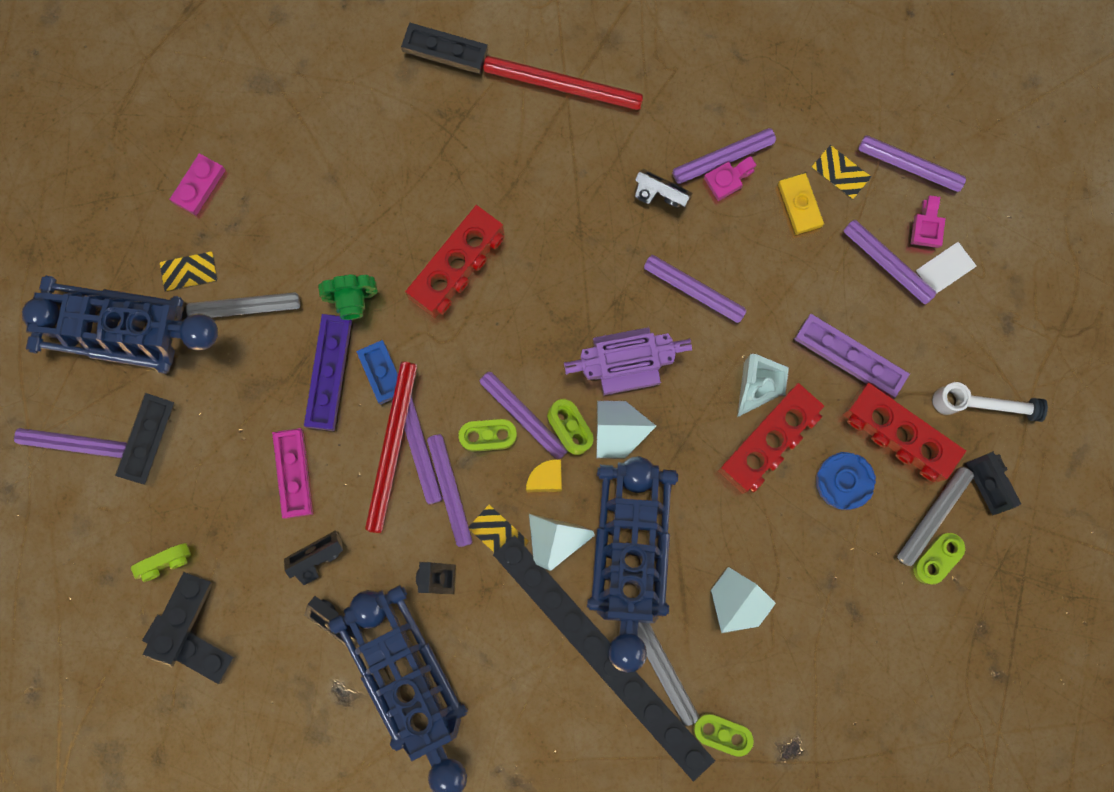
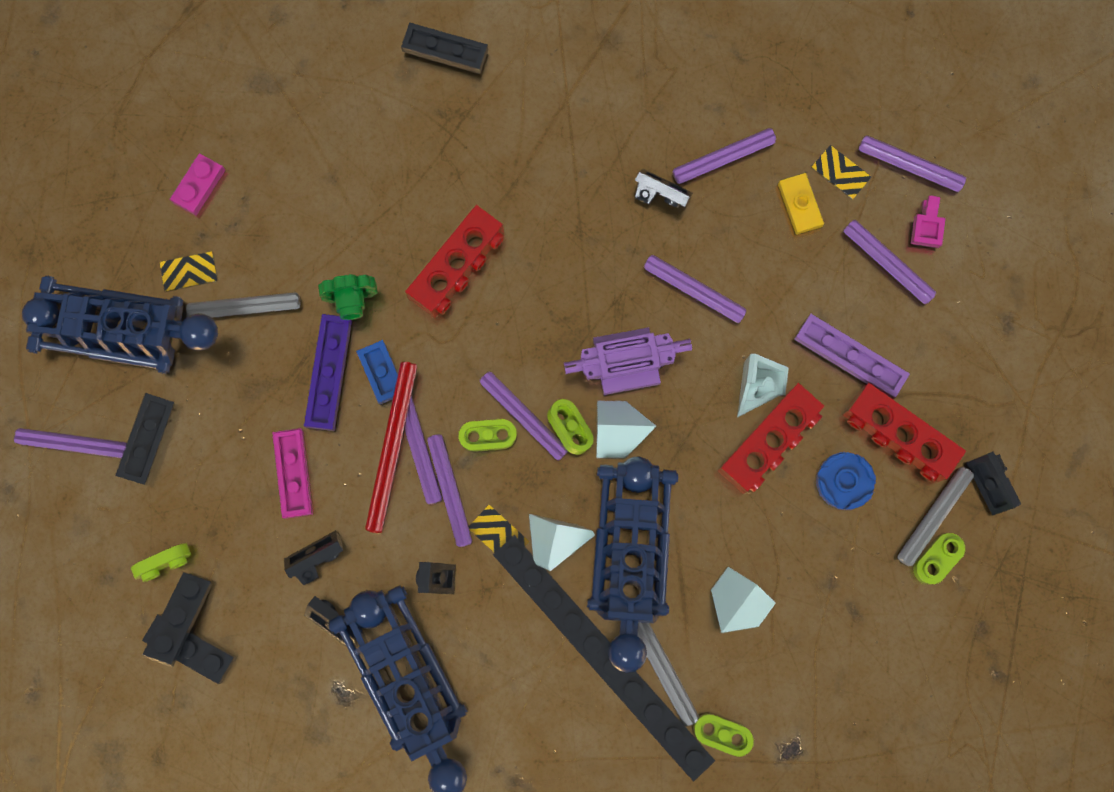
red axle [483,56,643,110] -> none
yellow brick [526,459,562,492] -> none
dark pink plate [704,156,757,201] -> none
white sticker [916,242,976,294] -> none
white piece [932,382,1048,422] -> none

